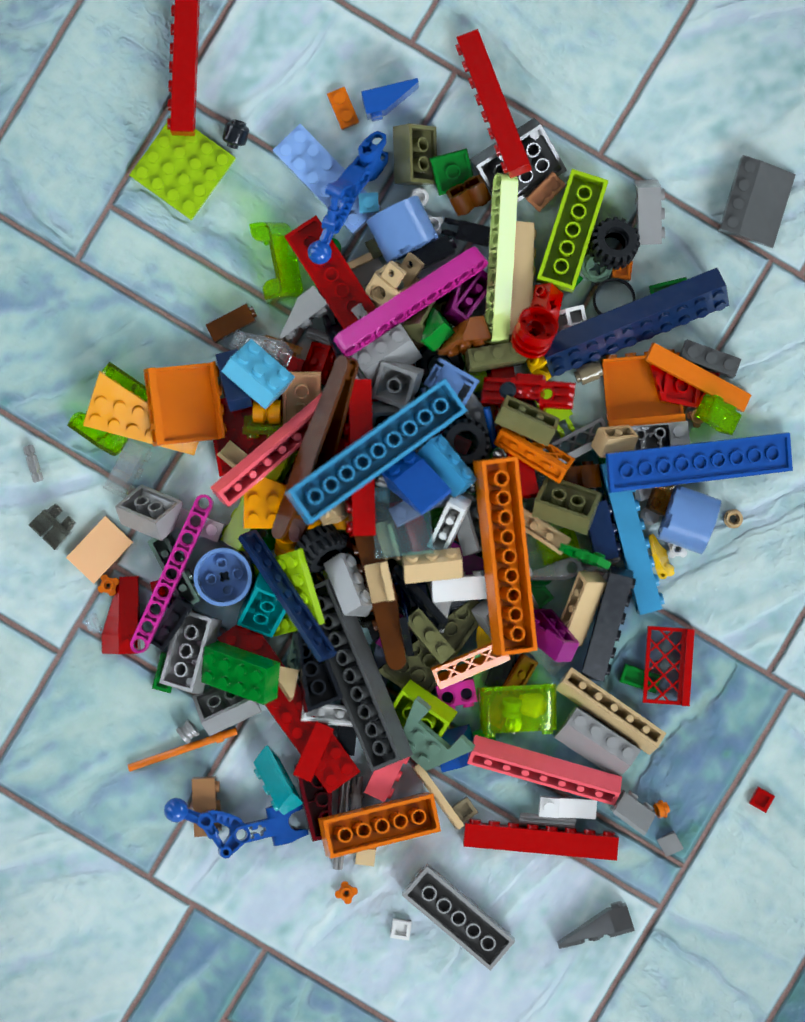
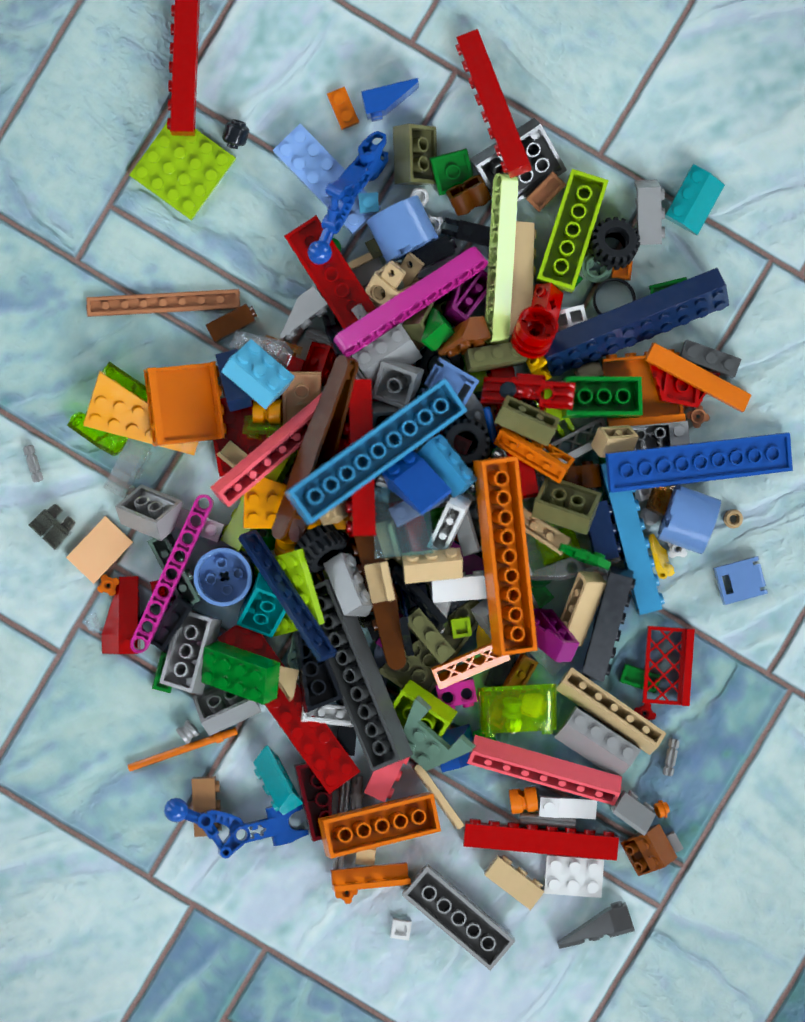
clear neon green windscreen [249,222,303,304] -> none
red tile [293,721,334,783] -> none
dark tan plate [452,796,478,823] -> none
clear neon green brick [695,395,742,435] -> none
dark grey slope [718,155,796,248] -> none
red tile [748,786,775,813] -> none
none -> nougat tile [86,289,240,317]
none -> orange fence [331,862,411,892]
none -> lime plate [450,616,472,639]
none -> tan brick [484,855,544,910]
none -> orange wheel [509,786,539,814]
none -> white plate [544,854,604,898]
none -> green brick [561,376,643,418]
none -> dark orange slope [621,824,678,876]
none -> red plate [634,703,656,720]
none -> light grey axle [663,738,679,776]
none -> teal slope [665,164,725,235]
none -> medium blue container [713,556,768,605]

